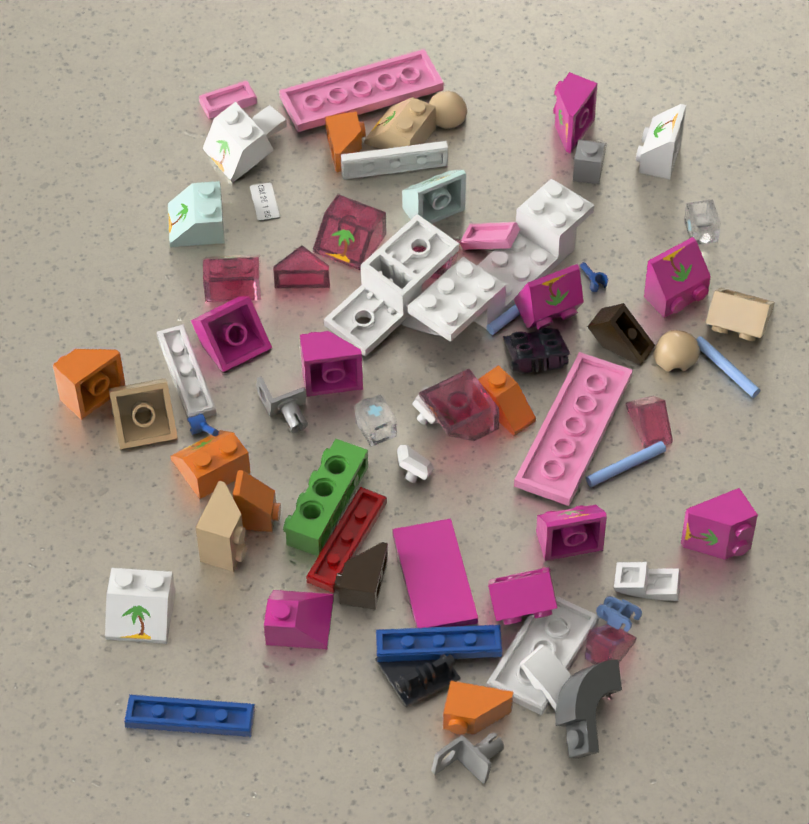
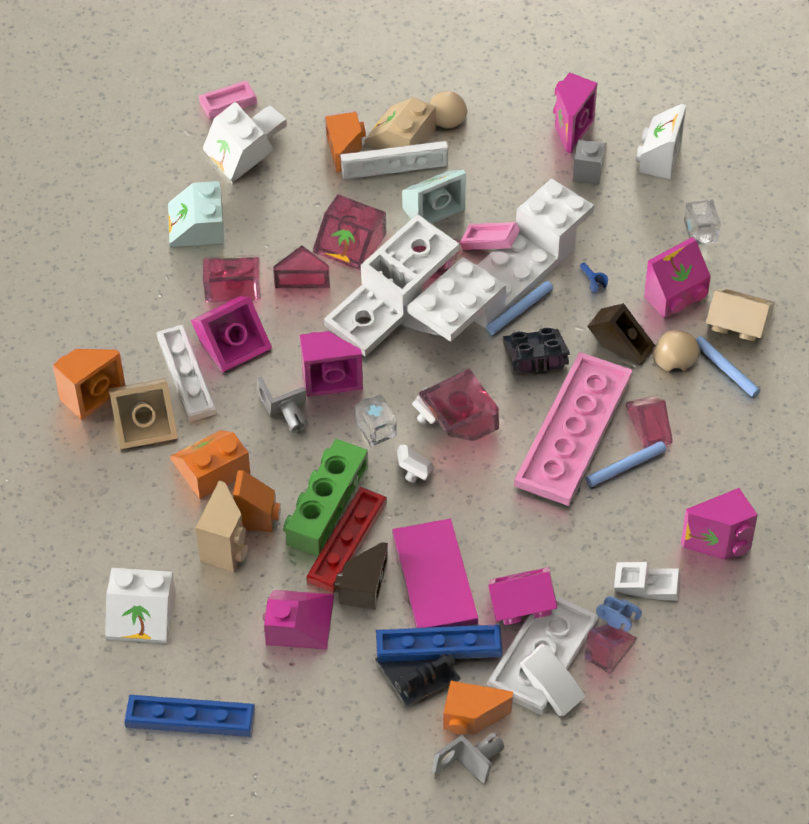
blue hand [187,414,219,436] -> none
white sticker [250,182,280,221] -> none
bright pink plate [280,49,444,132] -> none
orange slope [476,365,536,436] -> none
dark pink slope [514,264,584,330] -> none
dark pink slope [536,504,607,561] -> none
dark grey arch [555,659,622,759] -> none

